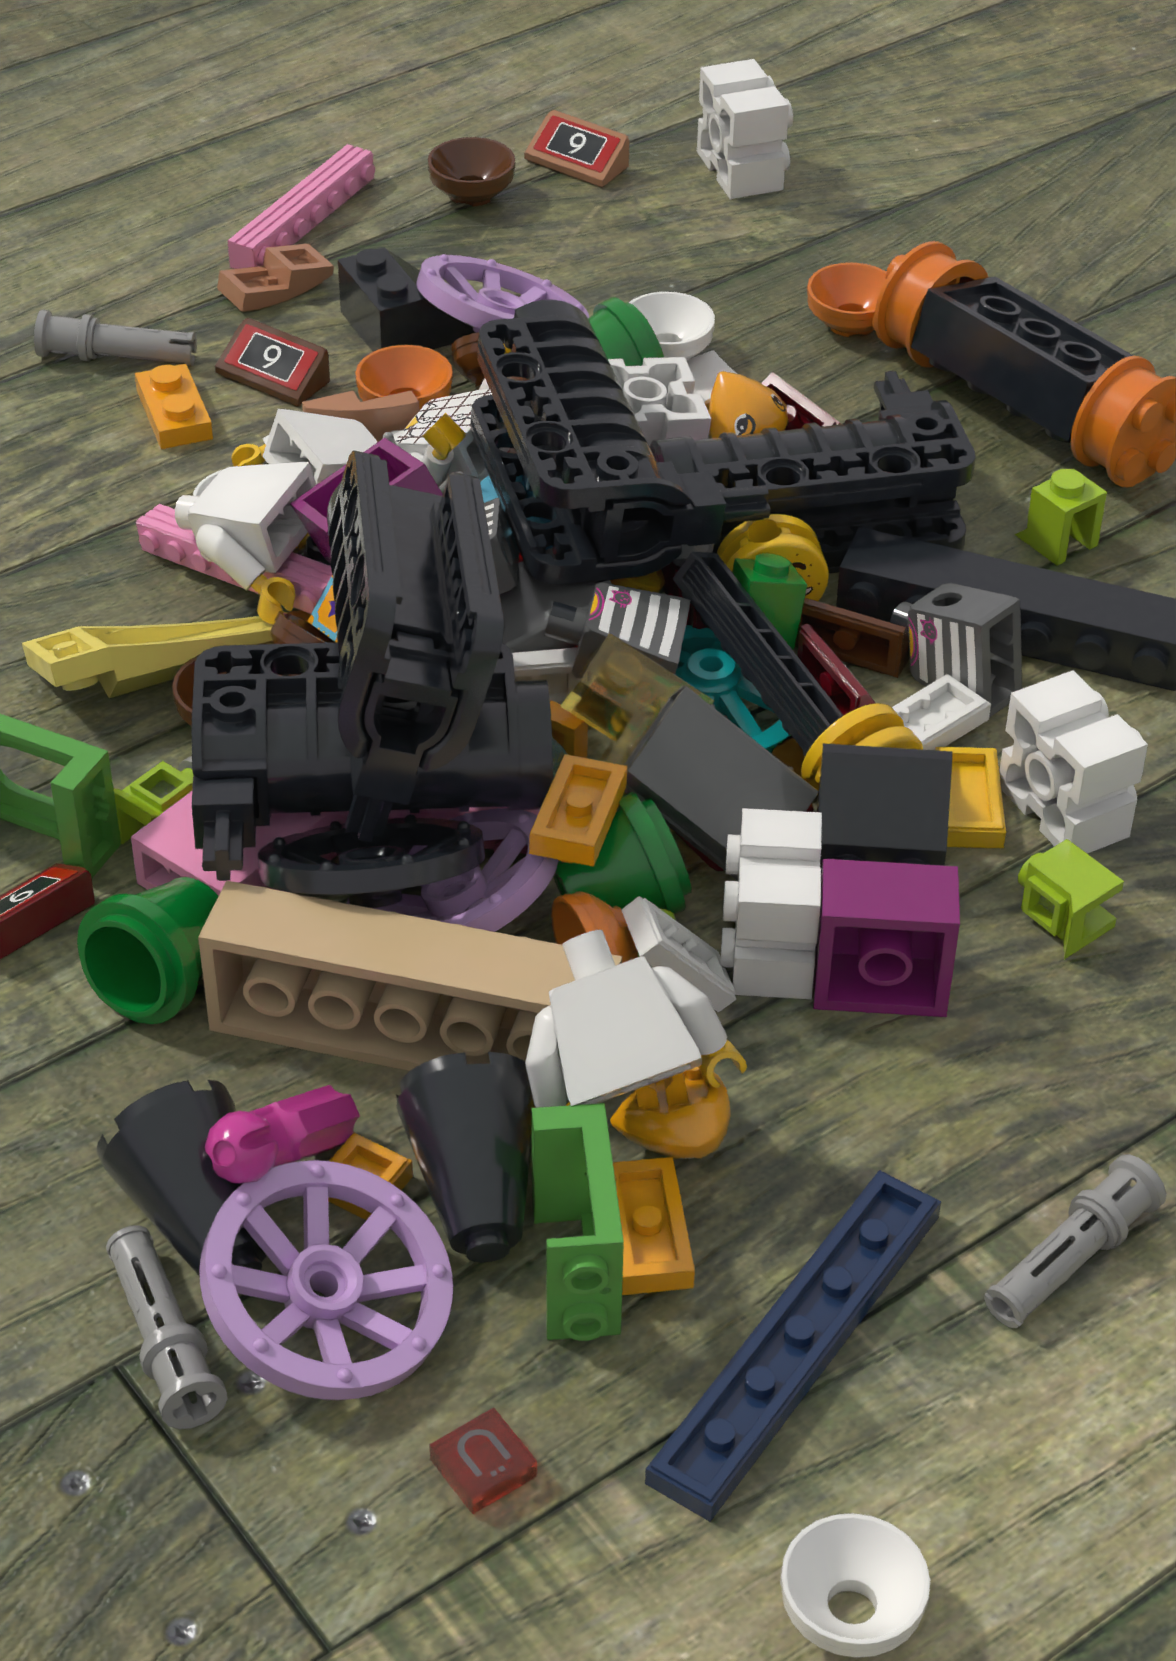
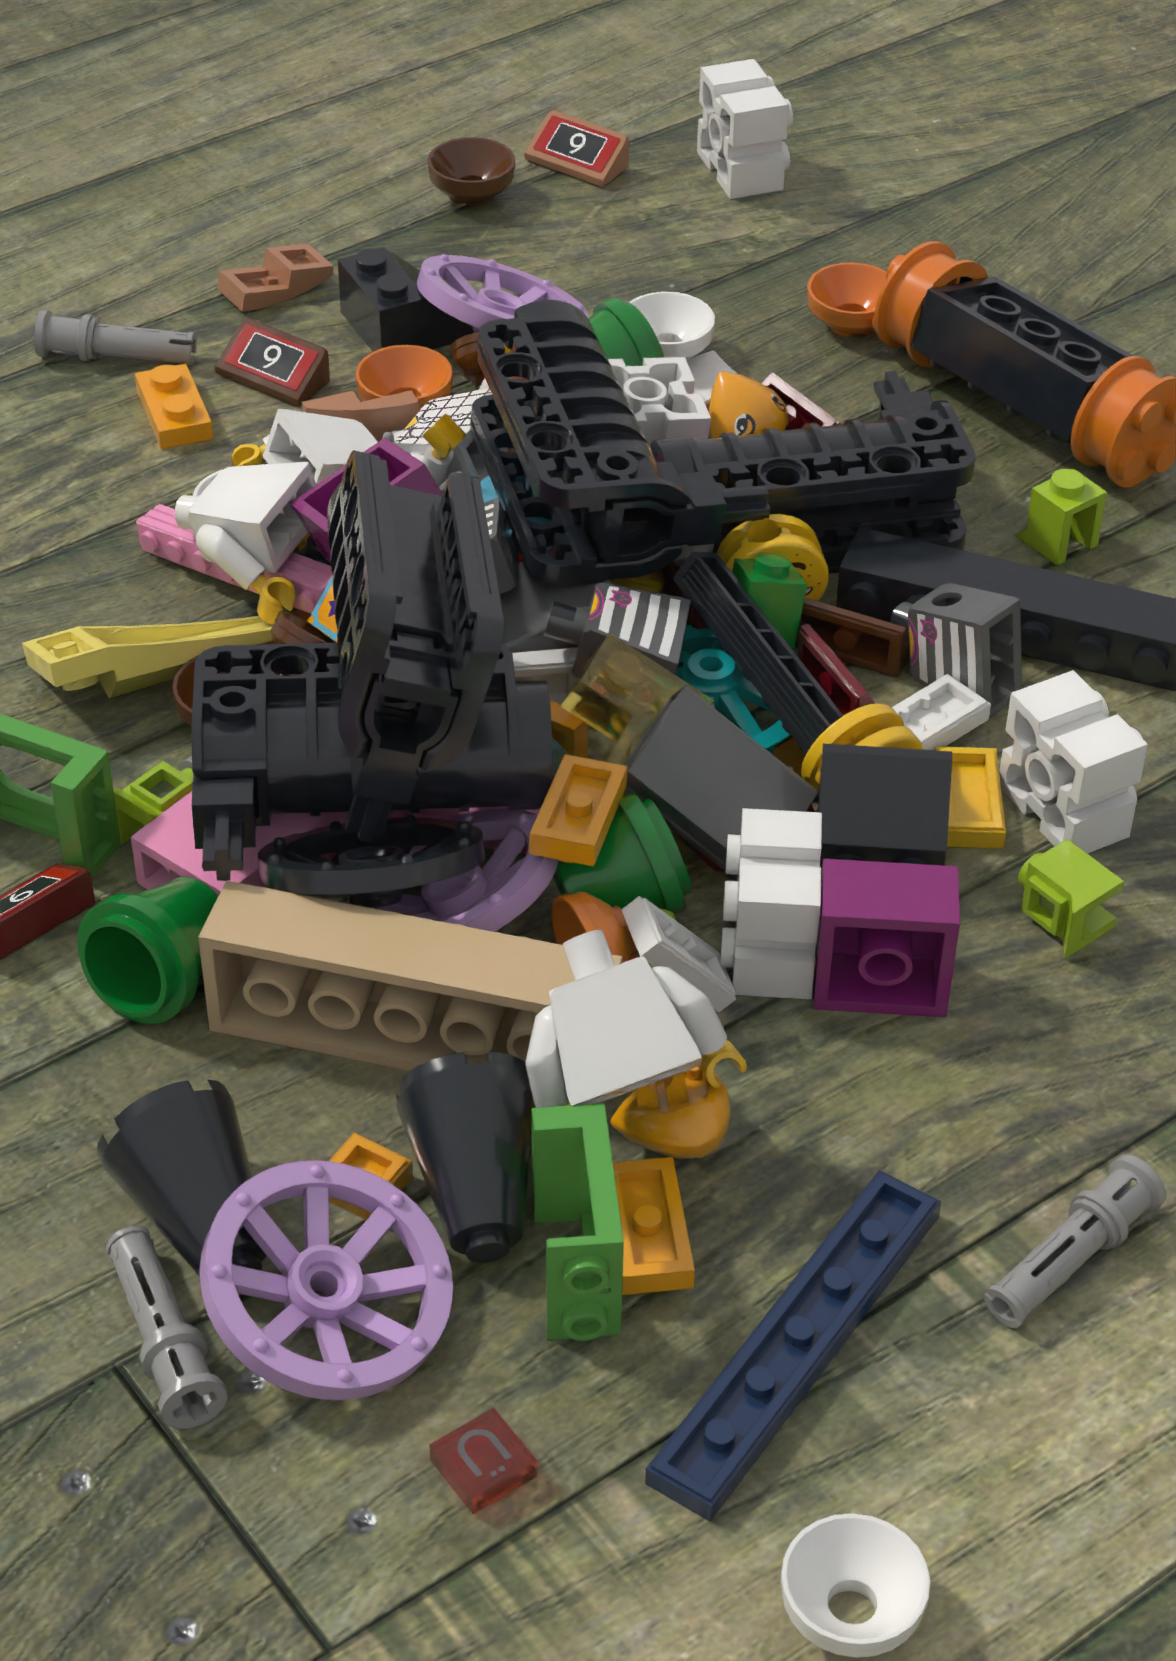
dark pink piece [205,1085,360,1184] -> none
bright pink piece [228,144,375,269] -> none

